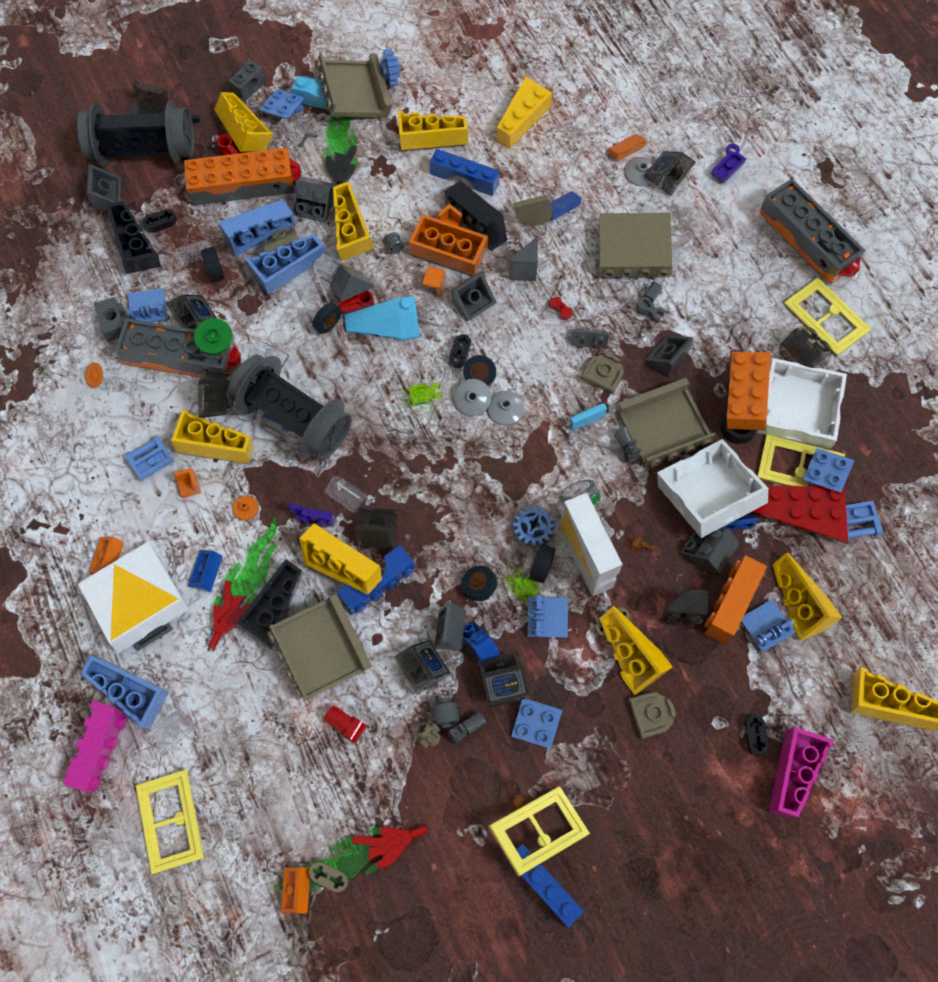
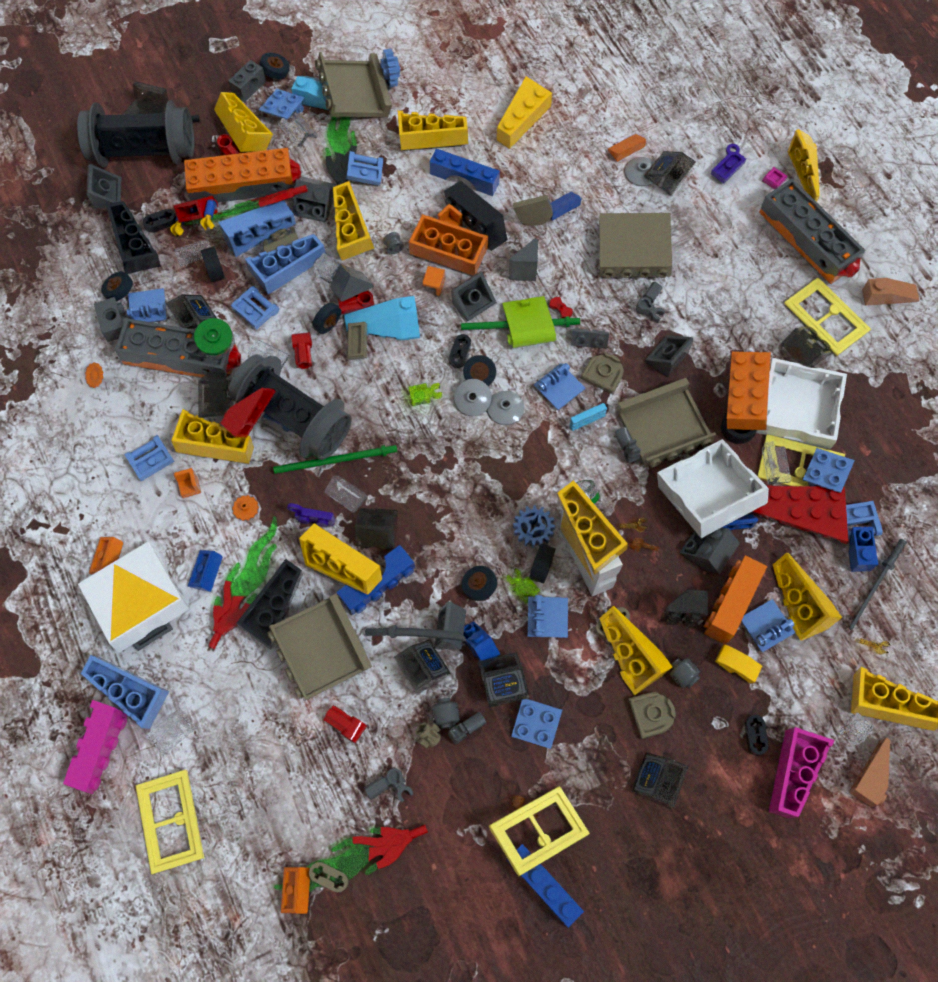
none -> black wheel [101,271,133,301]
none -> torso [170,196,218,236]
none -> piece [184,185,308,226]
none -> red slope [221,388,276,438]
none -> medium blue plate [231,286,280,330]
none -> black wheel [259,52,290,79]
none -> green bar [273,445,398,474]
none -> red piece [291,332,312,369]
none -> medium blue plate [346,151,383,186]
none -> dark tan tile [347,322,367,360]
none -> dark grey bar [364,768,413,802]
none -> dark grey sword [365,625,466,642]
none -> green bar [461,316,580,330]
none -> lime door [502,296,556,348]
none -> medium blue hinge [534,363,586,410]
none -> yellow wedge [557,480,628,575]
none -> clear yellow hand [620,518,648,532]
none -> clear smoke slope [631,752,689,809]
none -> dark grey head [670,658,700,689]
none -> yellow slope [715,645,762,684]
none -> dark pink tile [762,167,788,189]
none -> clear panel [762,441,791,484]
none -> yellow wedge [787,129,820,202]
none -> blue slope [848,527,878,572]
none -> dark grey sword [849,539,907,631]
none -> nougat slope [849,738,890,807]
none -> clear yellow hand [859,638,891,655]
none -> nougat slope [862,278,920,306]

